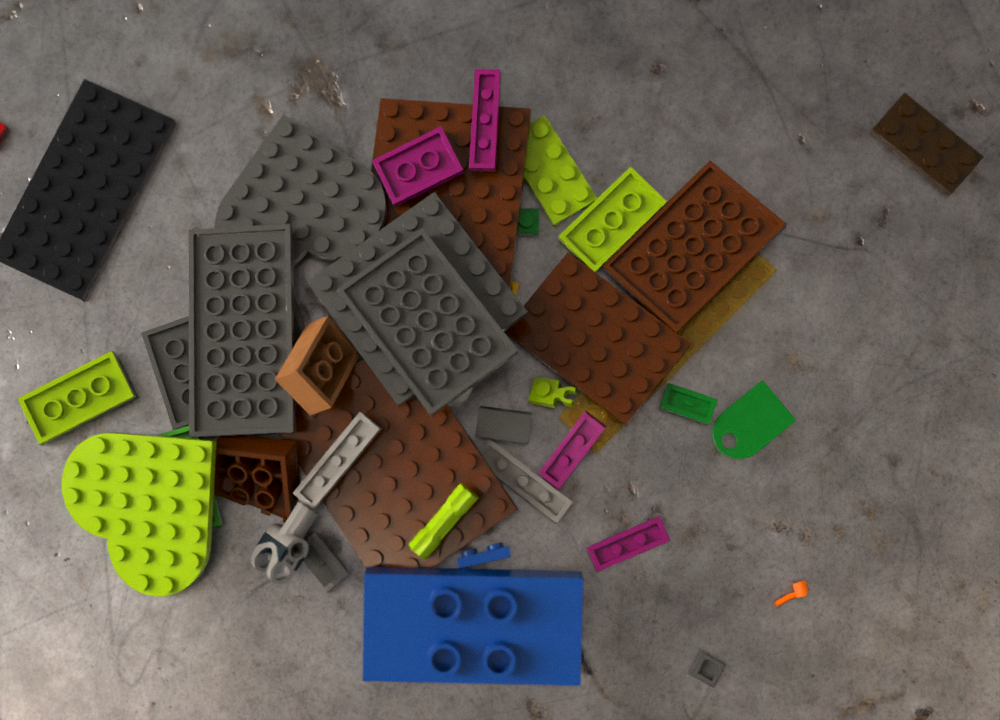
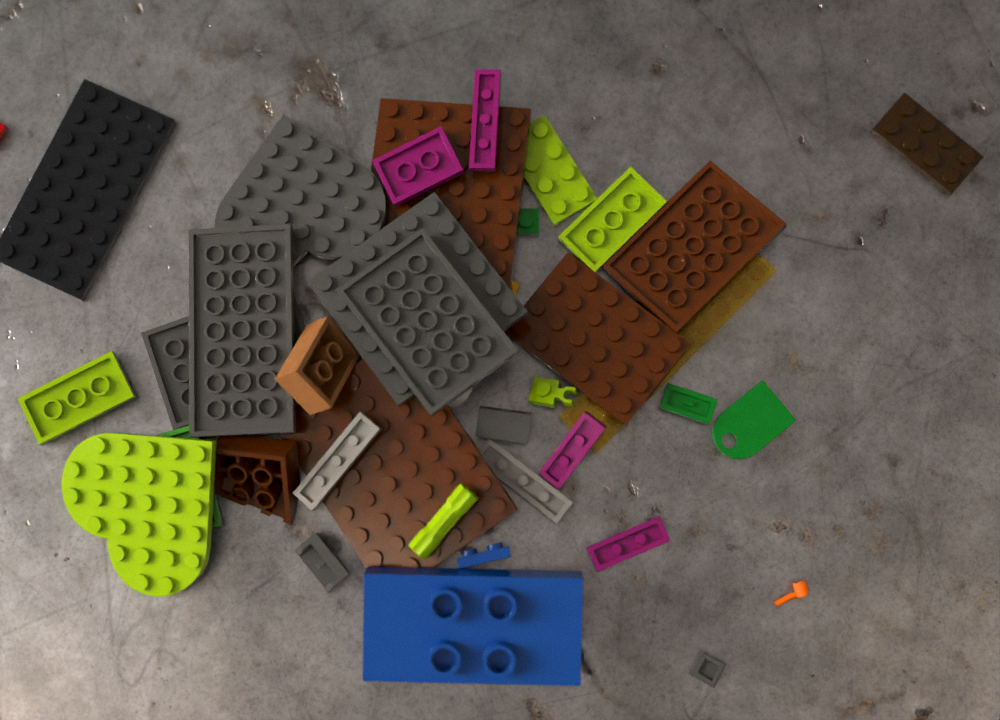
light grey connector [251,502,318,584] -> none

